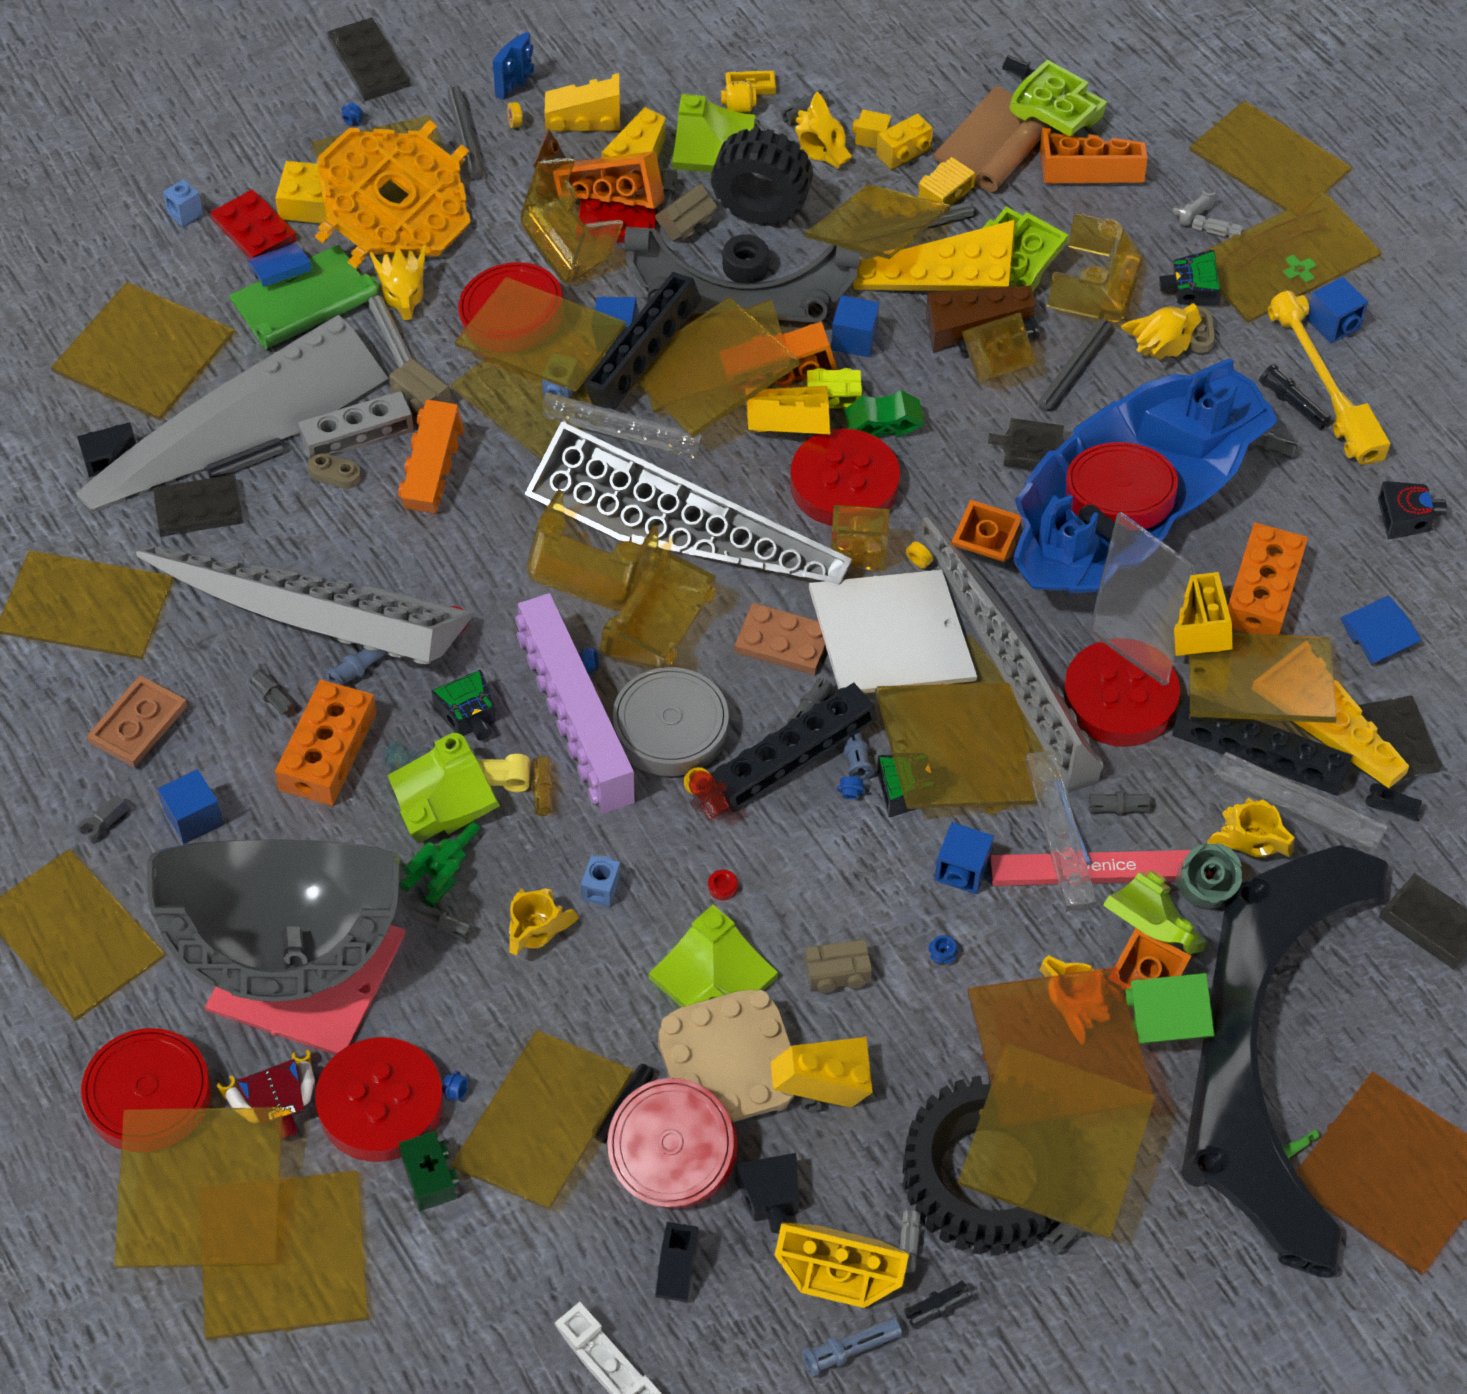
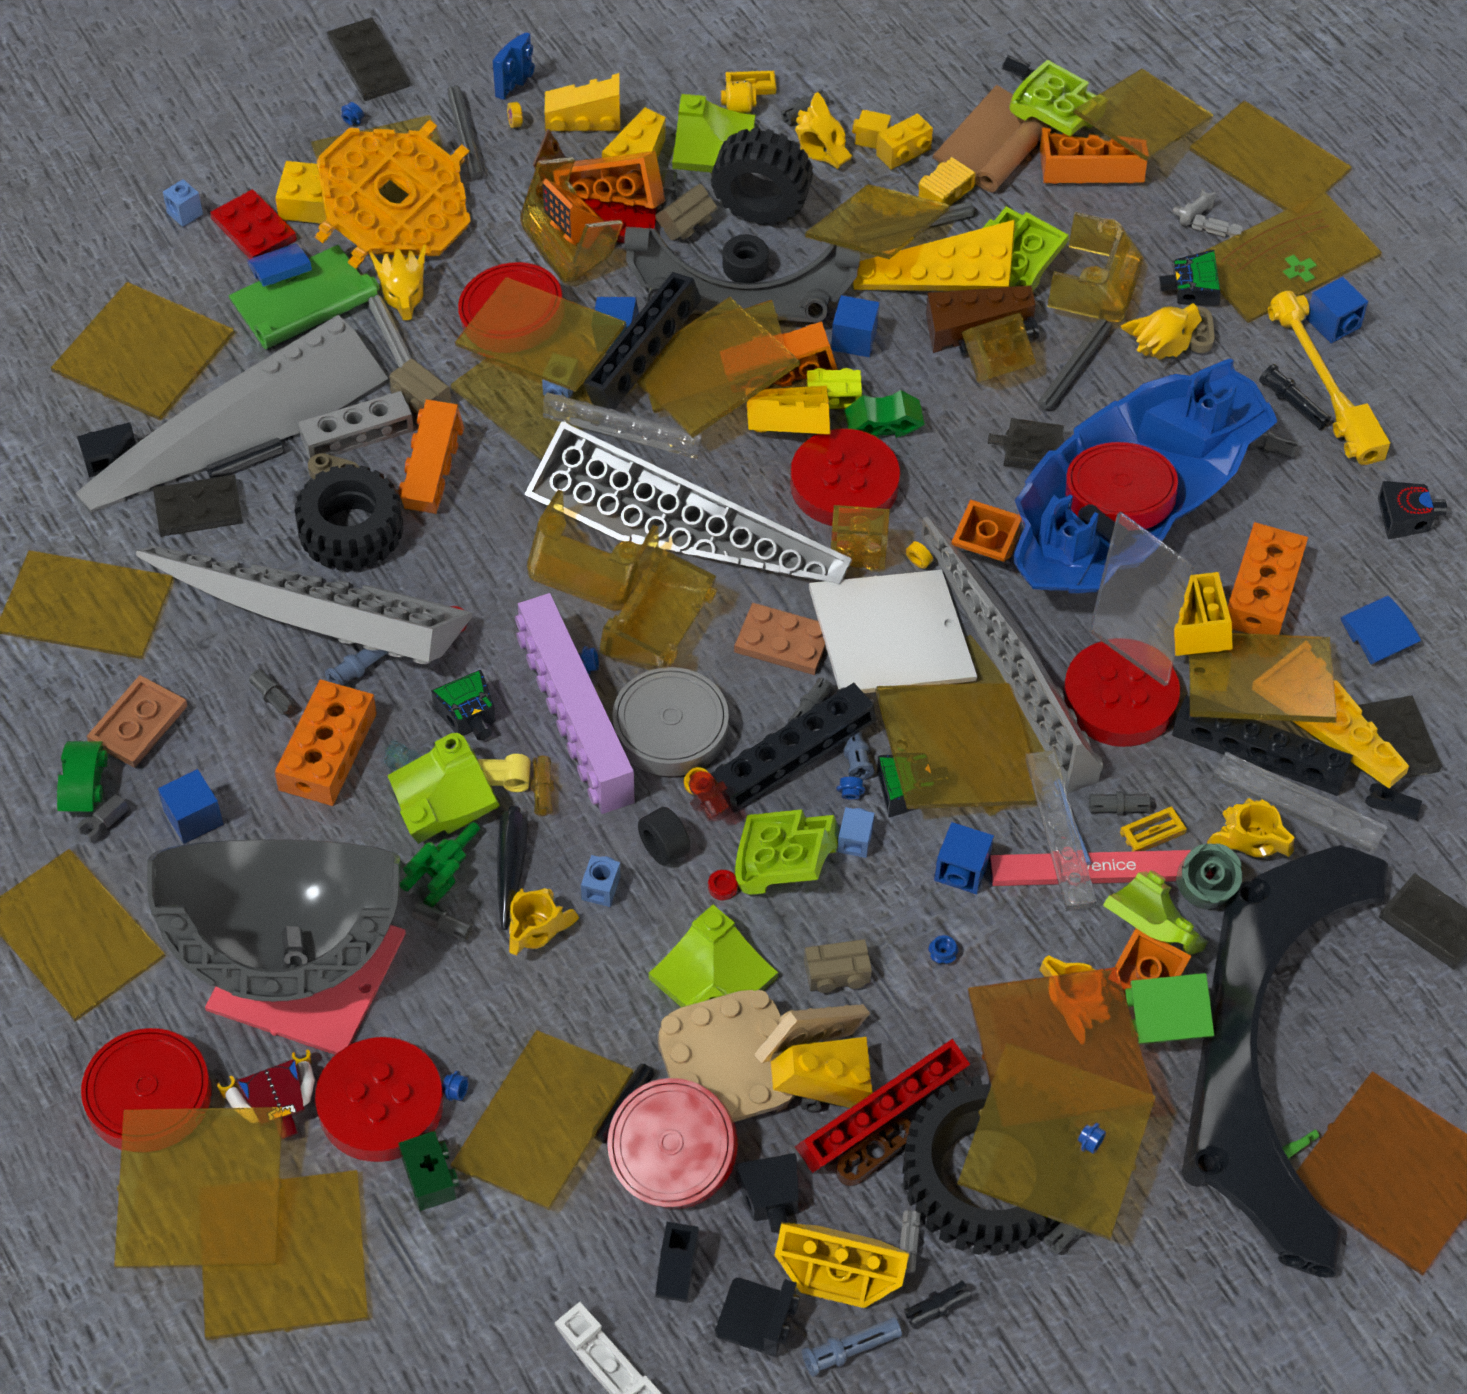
none -> green brick [57,741,108,811]
none -> black tyre [294,464,404,571]
none -> black piece [497,806,528,930]
none -> orange slope [543,179,605,247]
none -> black tyre [638,807,690,866]
none -> black bracket [715,1278,801,1357]
none -> lime slope [735,809,840,895]
none -> tan wing [754,1004,870,1064]
none -> red brick [795,1038,970,1173]
none -> reddish brown beam [836,1117,911,1186]
none -> medium blue brick [837,807,875,858]
none -> clear yellow piece [1073,68,1213,161]
none -> blue plate [1078,1123,1106,1154]
none -> yellow tile [1120,806,1187,852]

